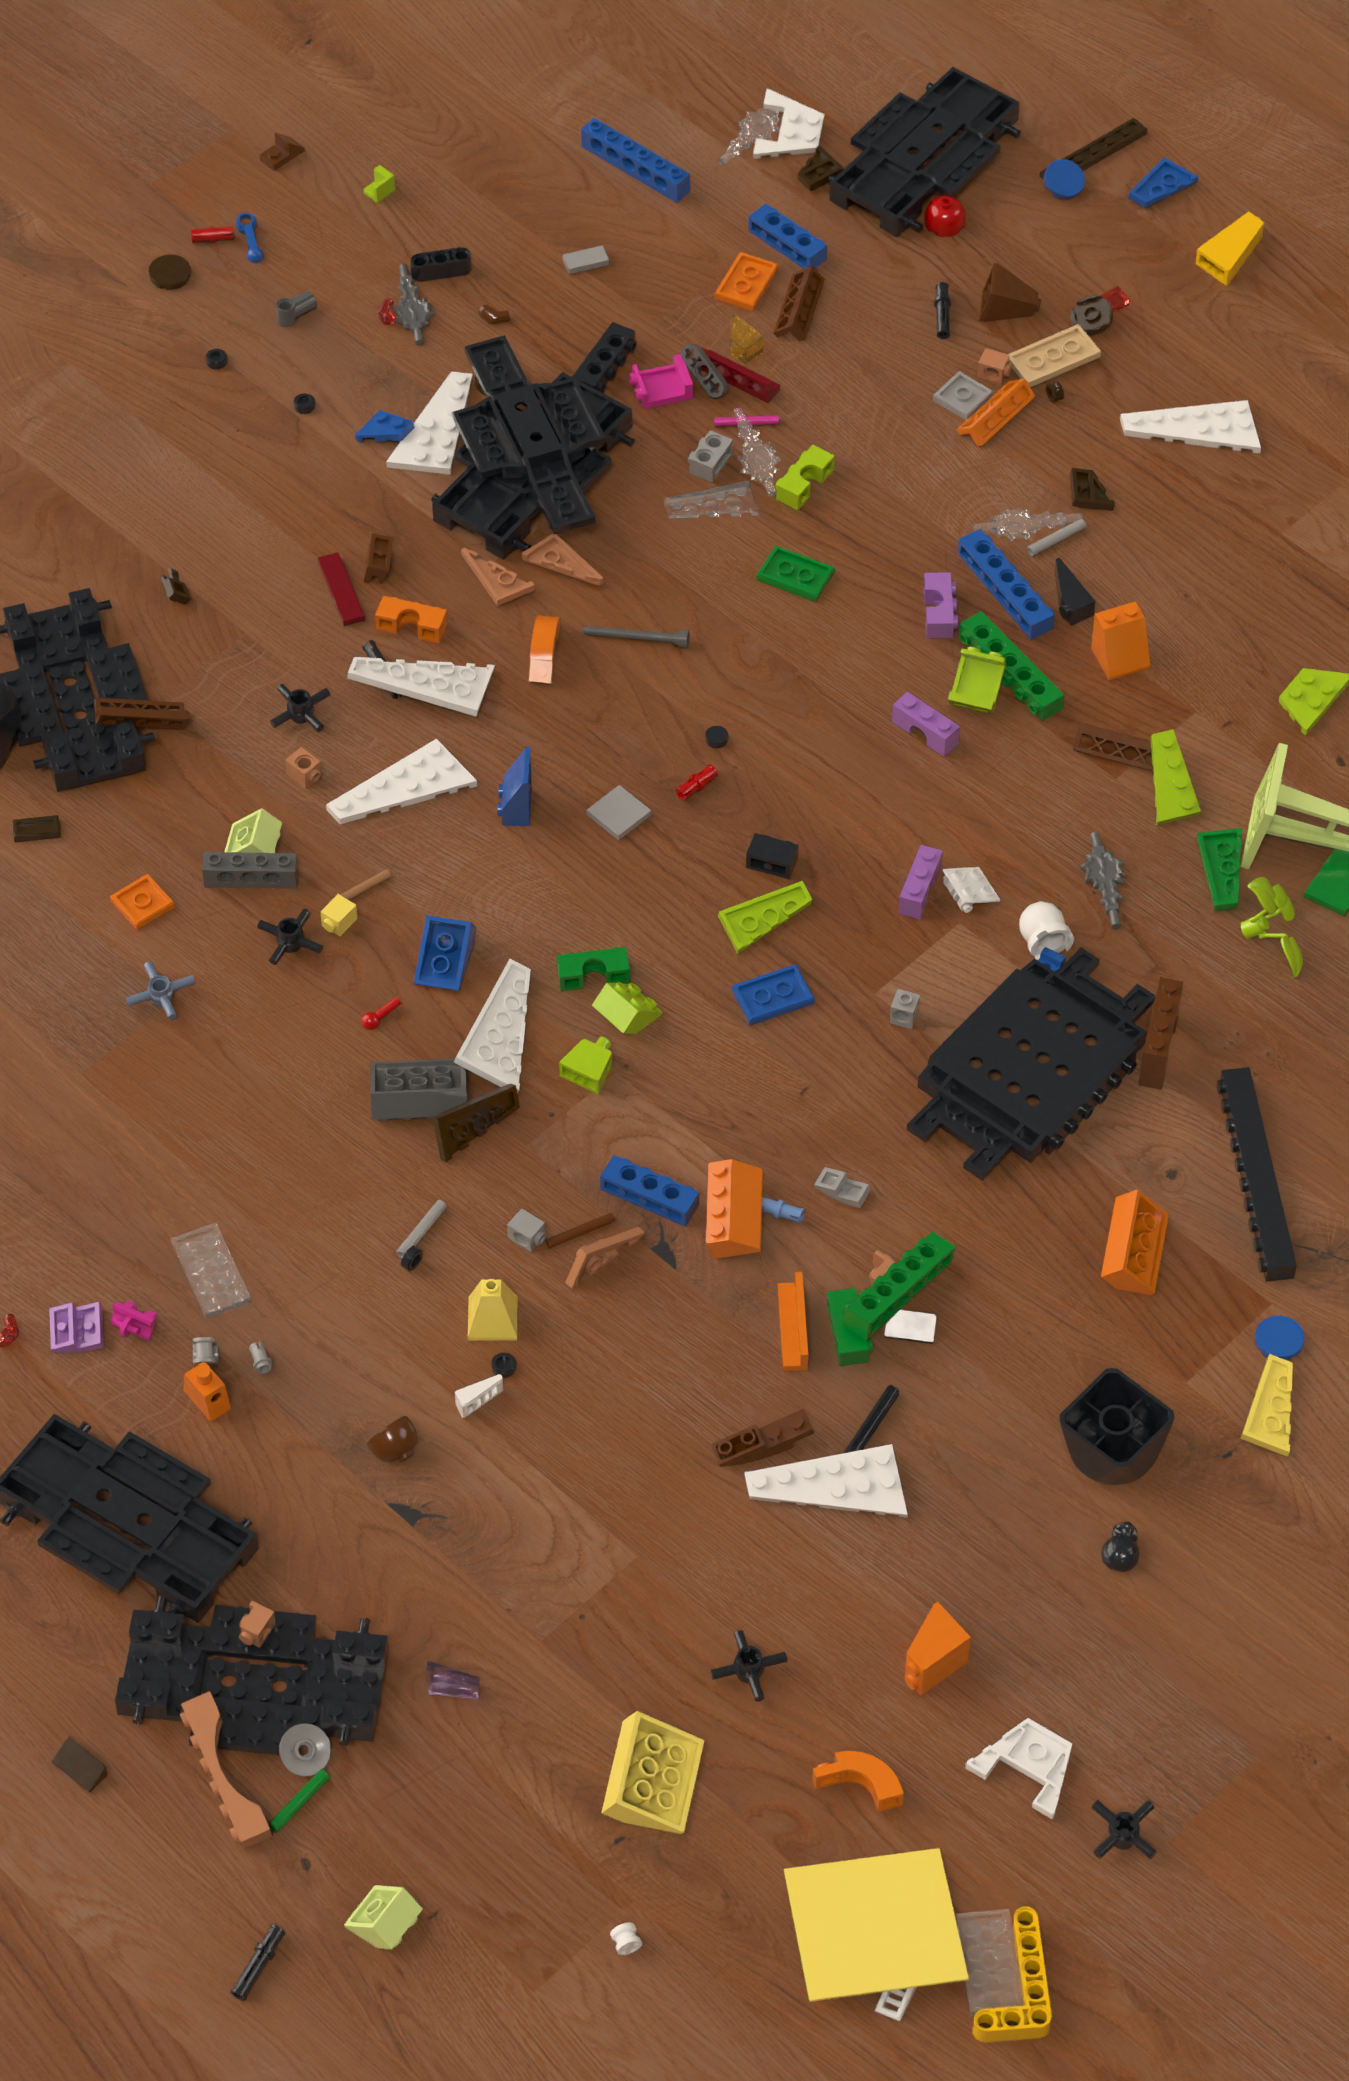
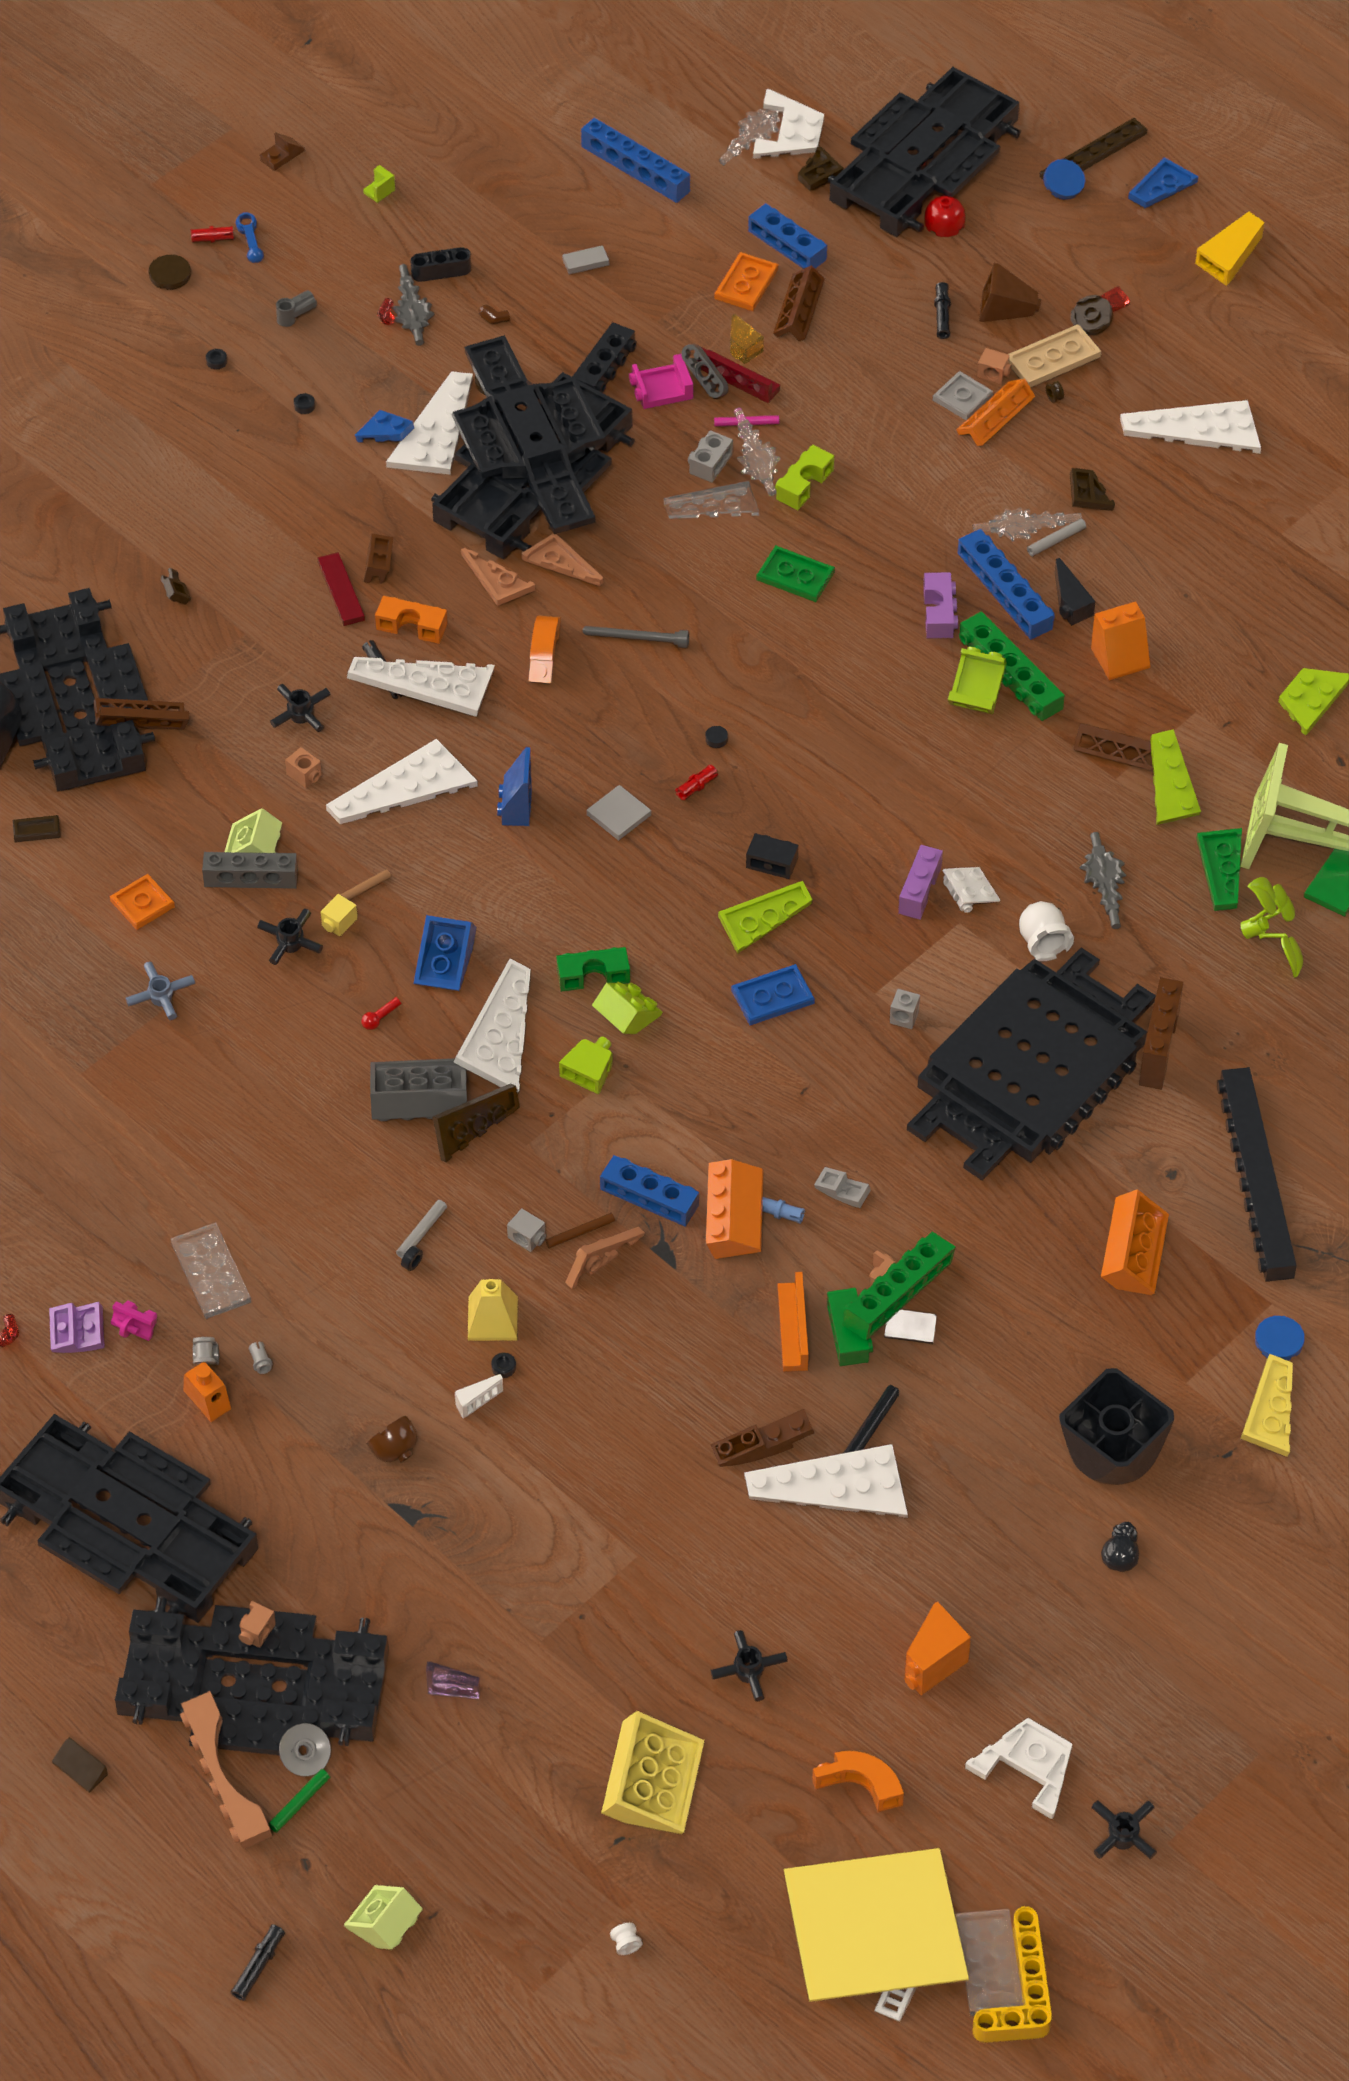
medium lavender arch [892,692,960,756] -> none
blue tile [1039,947,1066,972] -> none

